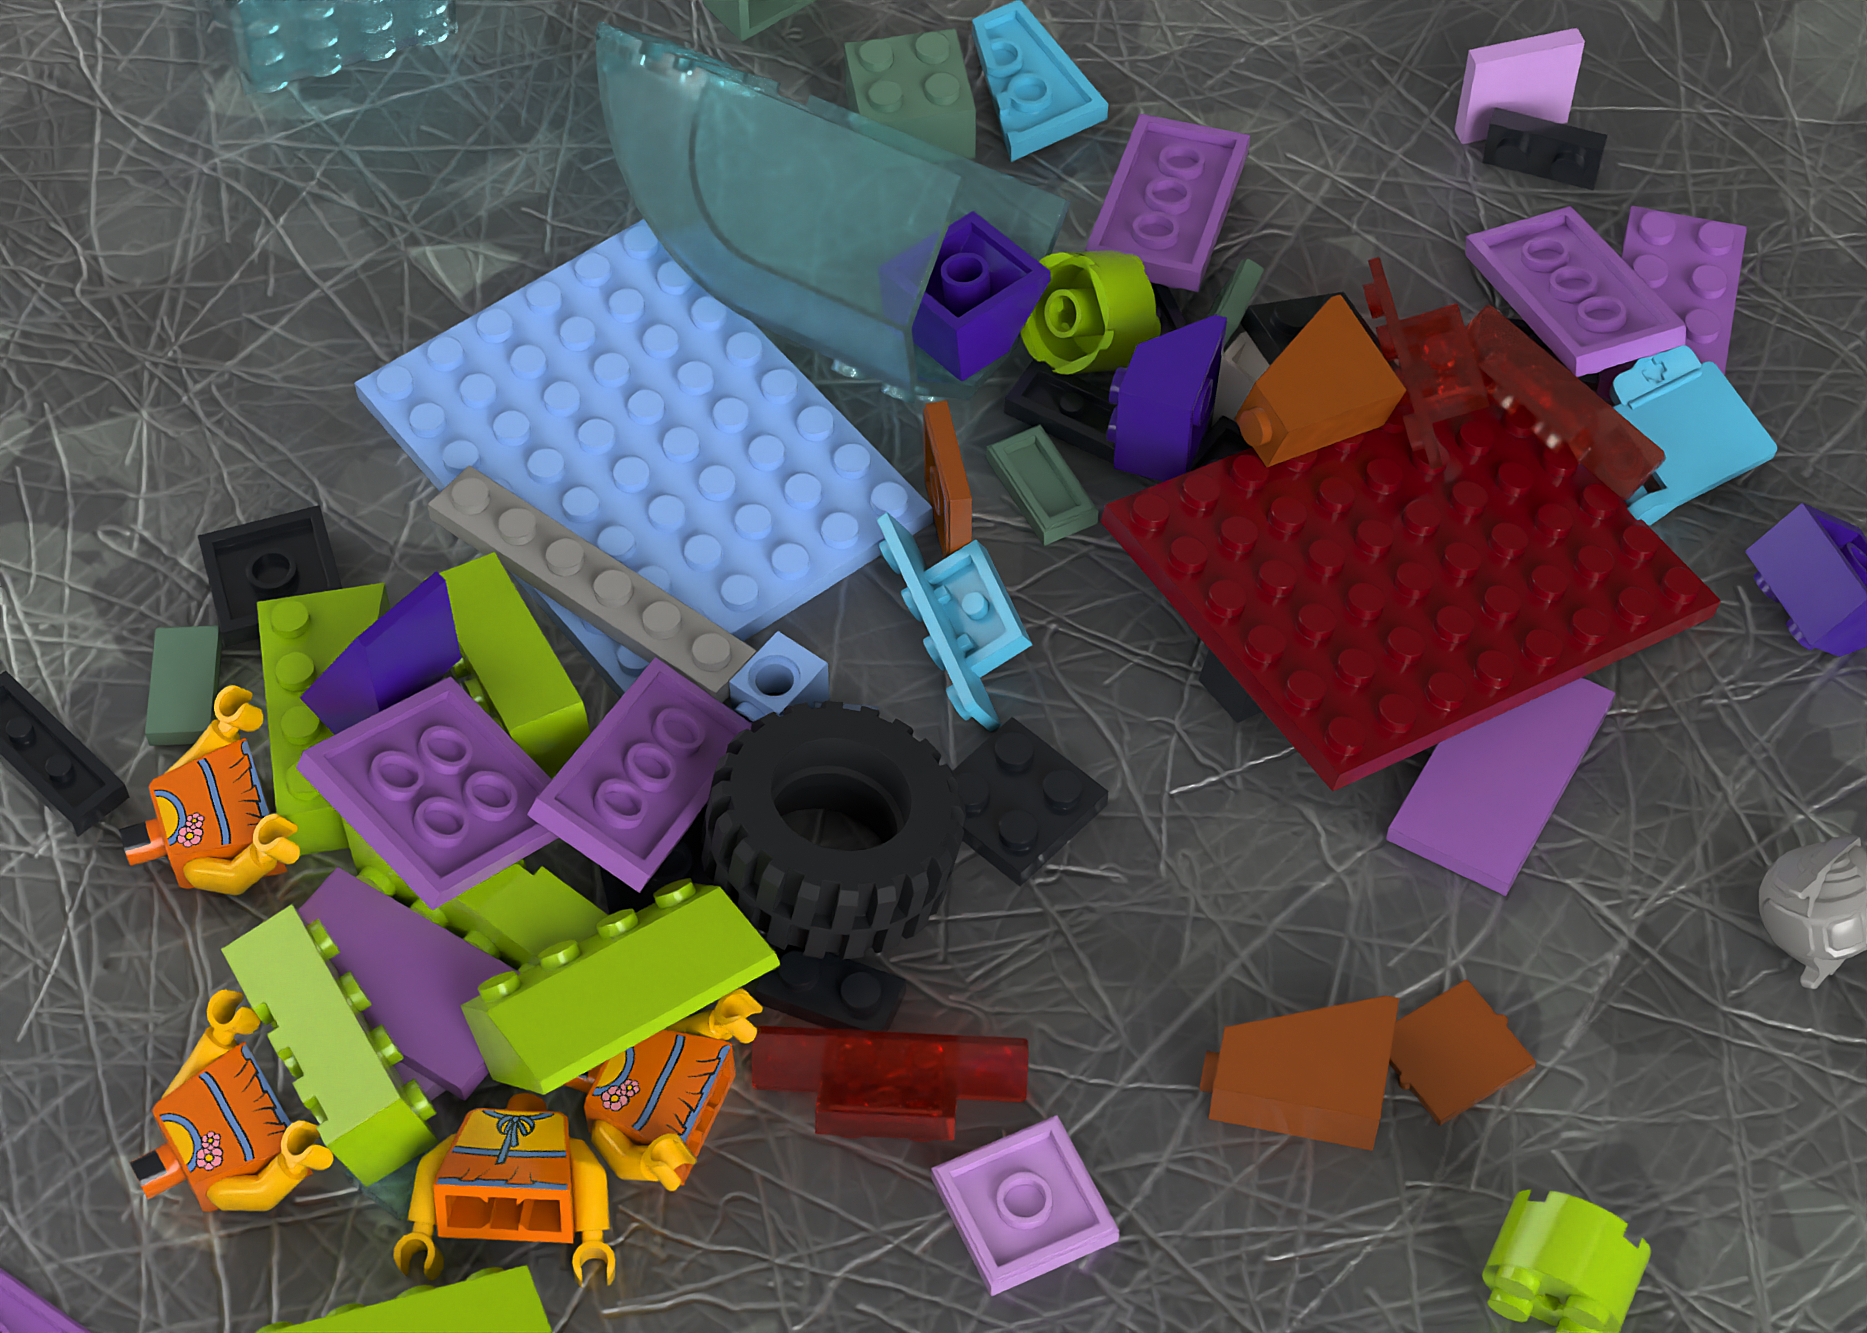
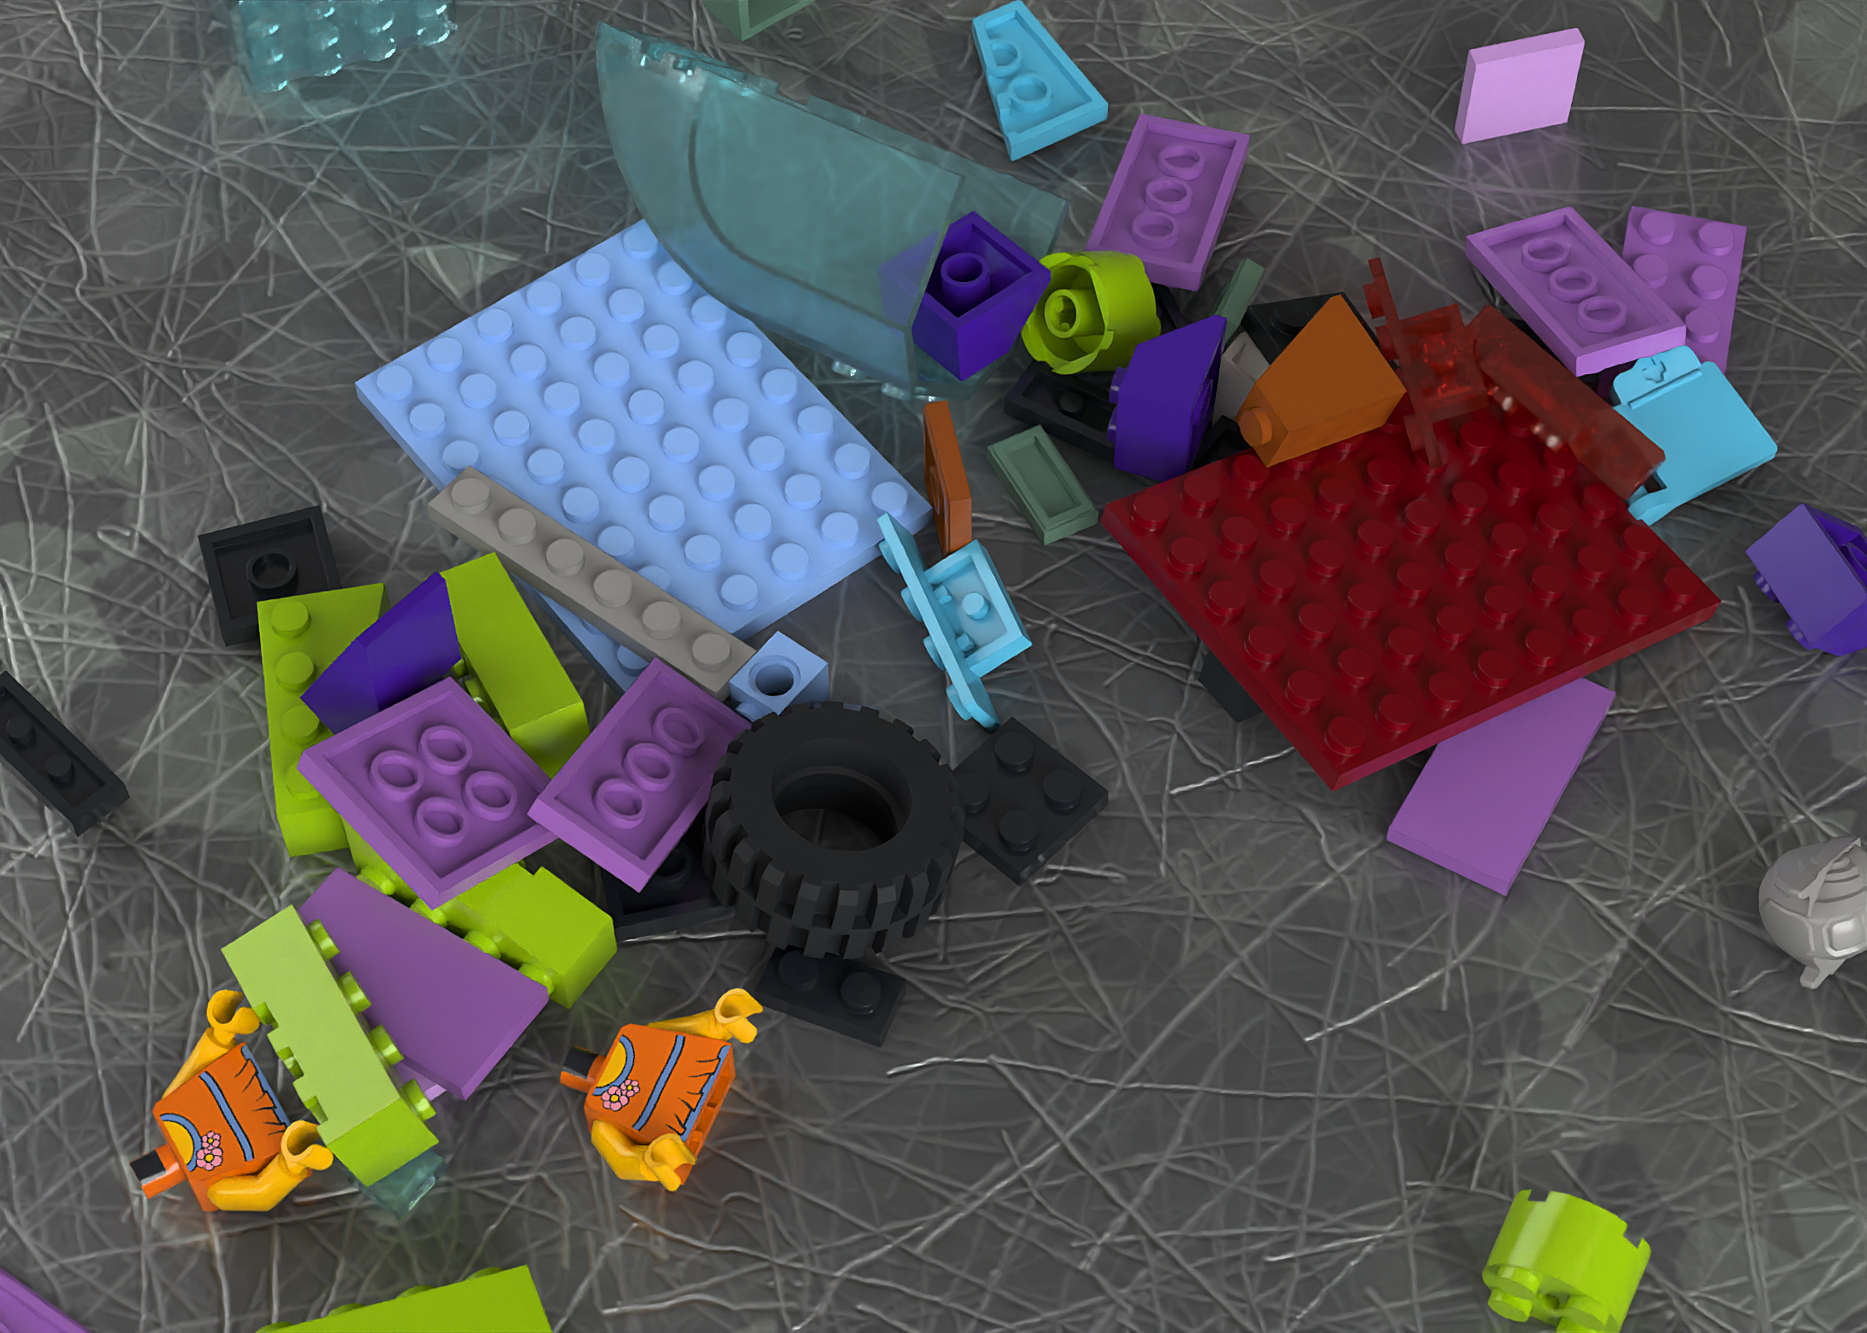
torso [119,685,300,896] -> none
sand green tile [145,625,223,746] -> none
torso [394,1093,616,1288] -> none
lime slope [460,879,780,1095] -> none
clear red bracket [752,1025,1029,1142] -> none
sand green brick [844,29,976,173] -> none
lavender tile [931,1115,1119,1296] -> none
dark orange slope [1199,996,1399,1151] -> none
dark orange piece [1389,979,1536,1126] -> none
black plate [1482,108,1608,190] -> none

